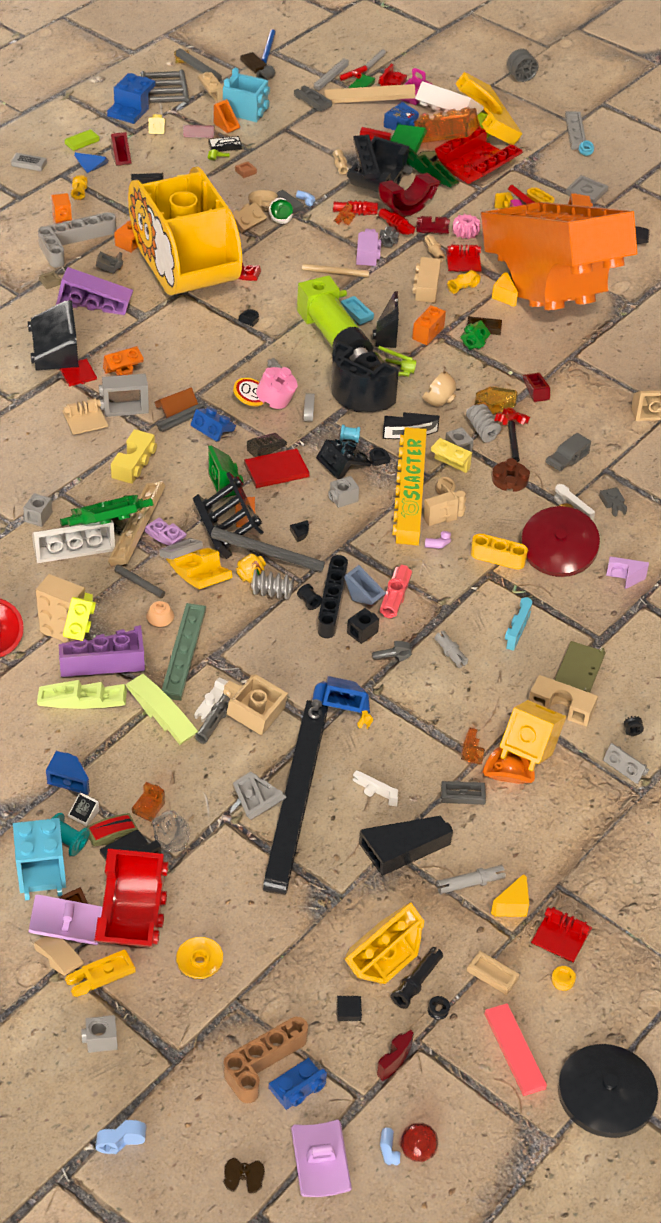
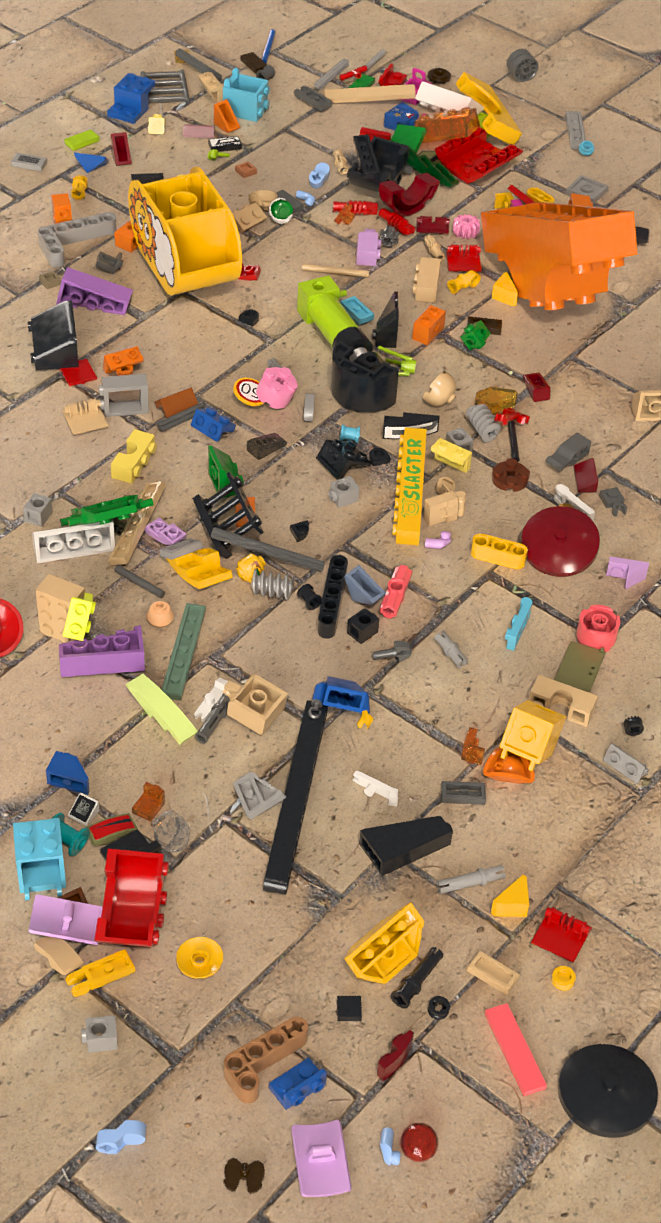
yellowish green slope [37,680,127,709] -> none
red tile [244,448,310,488] -> none
none -> light blue piece [309,162,330,189]
none -> dark brown gear [427,68,451,84]
none -> dark red slope [573,458,598,493]
none -> coral brick [576,605,620,652]

